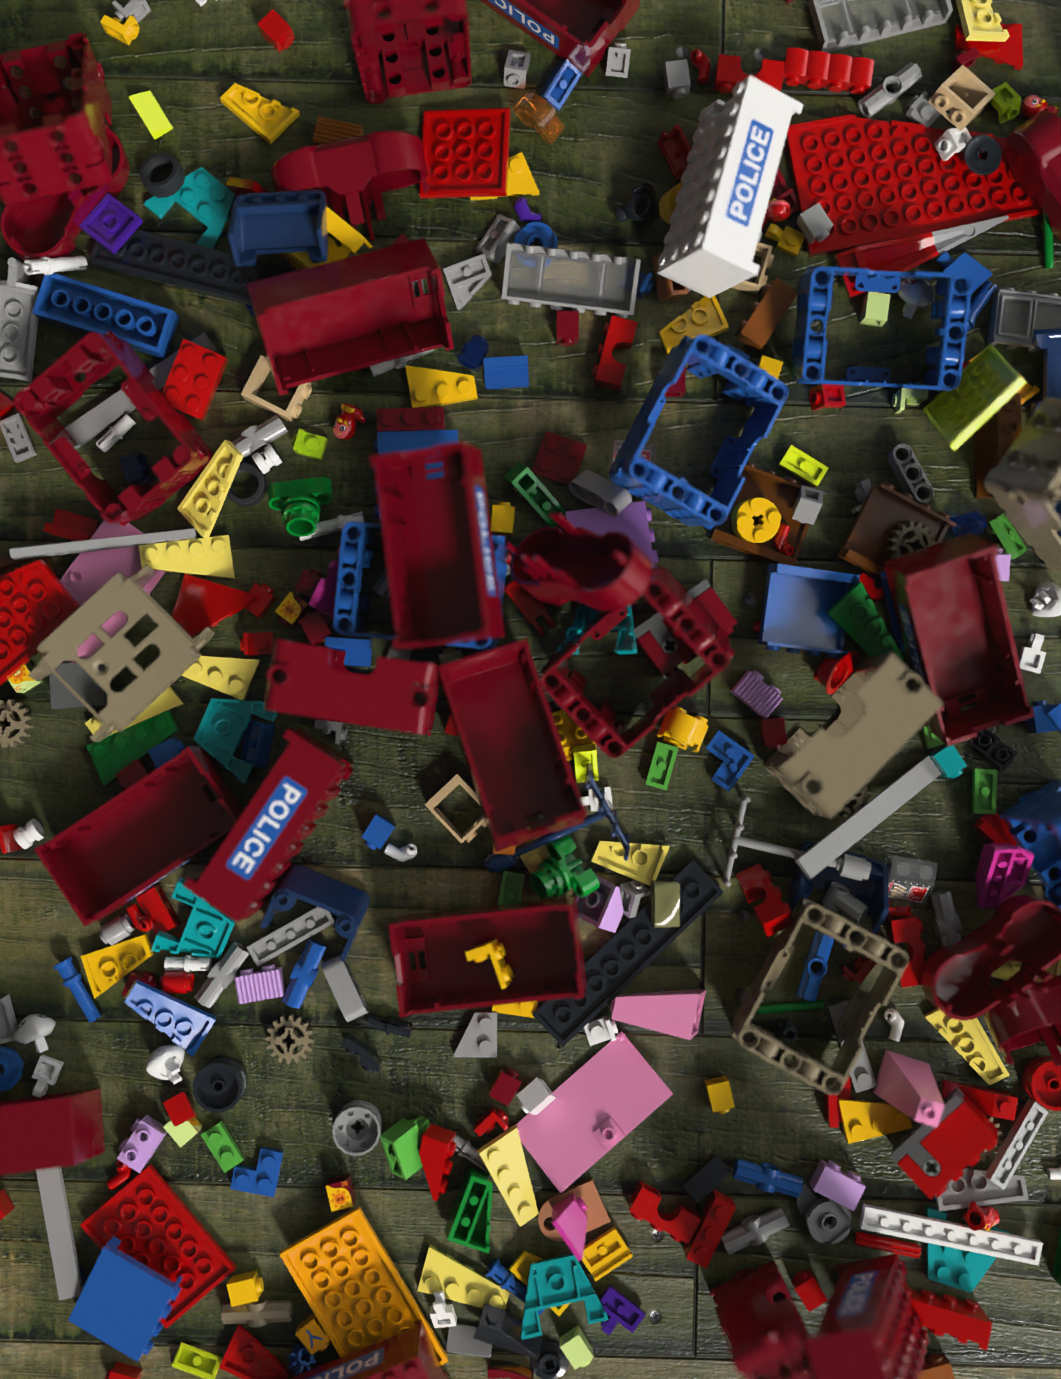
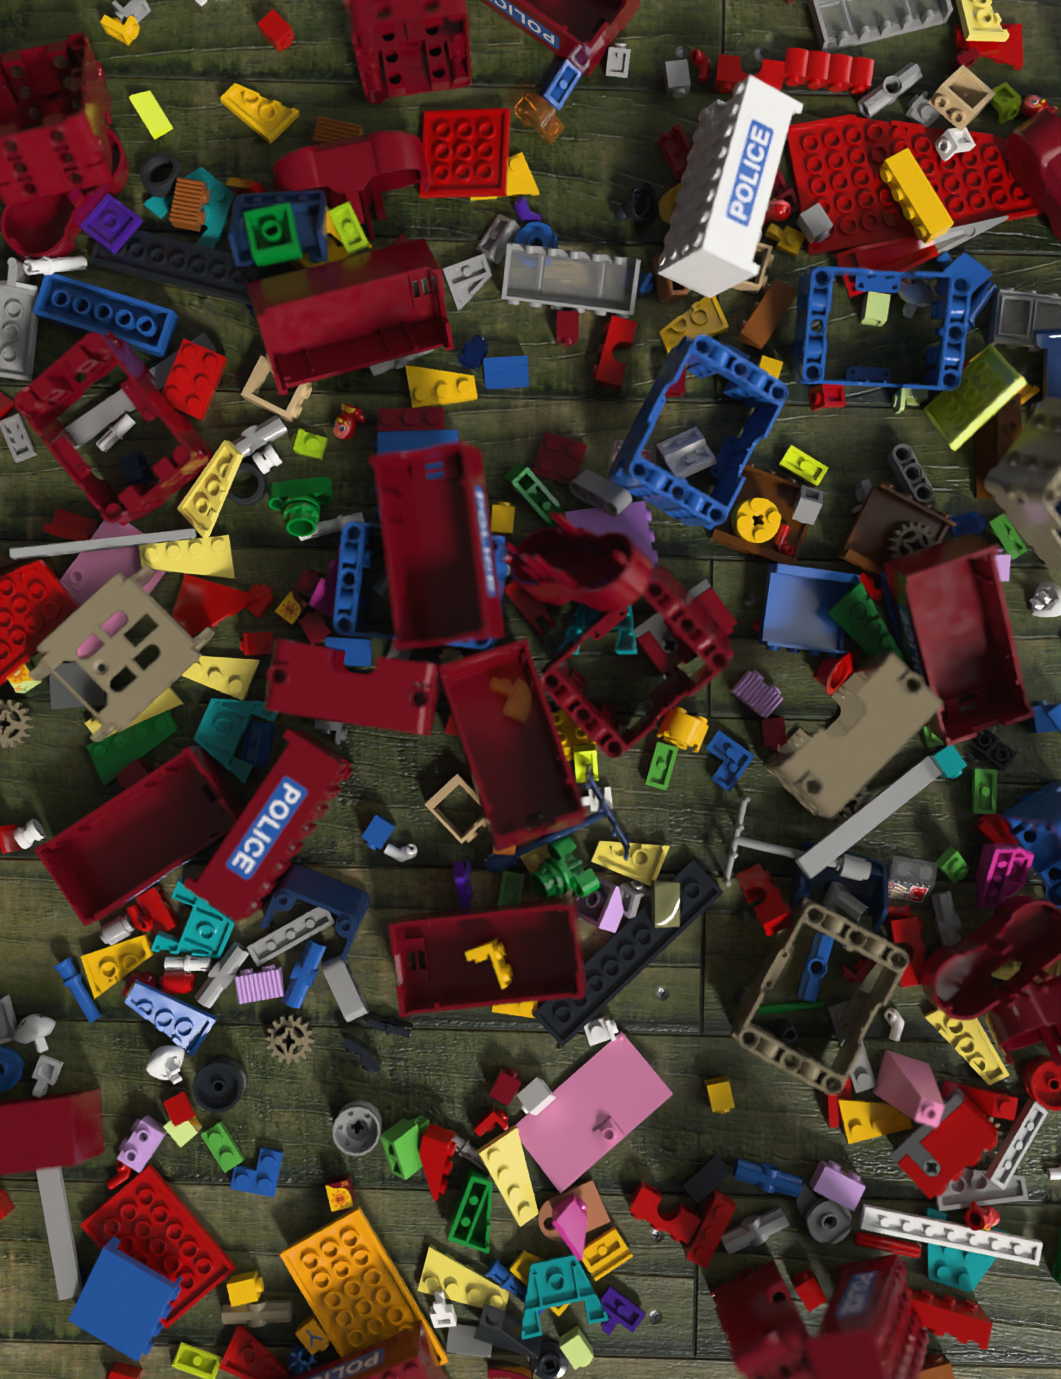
blue brick [148,738,186,769] -> none
light grey wing [454,1011,497,1058] -> none
light grey bracket [504,50,530,89] -> none
bright pink slope [610,989,706,1040] -> none
black piece [964,135,1002,175] -> none
white plate [1019,633,1046,674] -> none
green bar [1043,210,1054,269] -> none
none -> dark orange brick [169,177,210,232]
none -> green brick [244,203,303,267]
none -> lime plate [328,202,369,255]
none -> dark purple plate [454,861,473,909]
none -> clear orange brick [490,677,532,723]
none -> white slope [656,427,716,478]
none -> yellow brick [879,148,954,245]
none -> bright green plate [935,846,970,885]

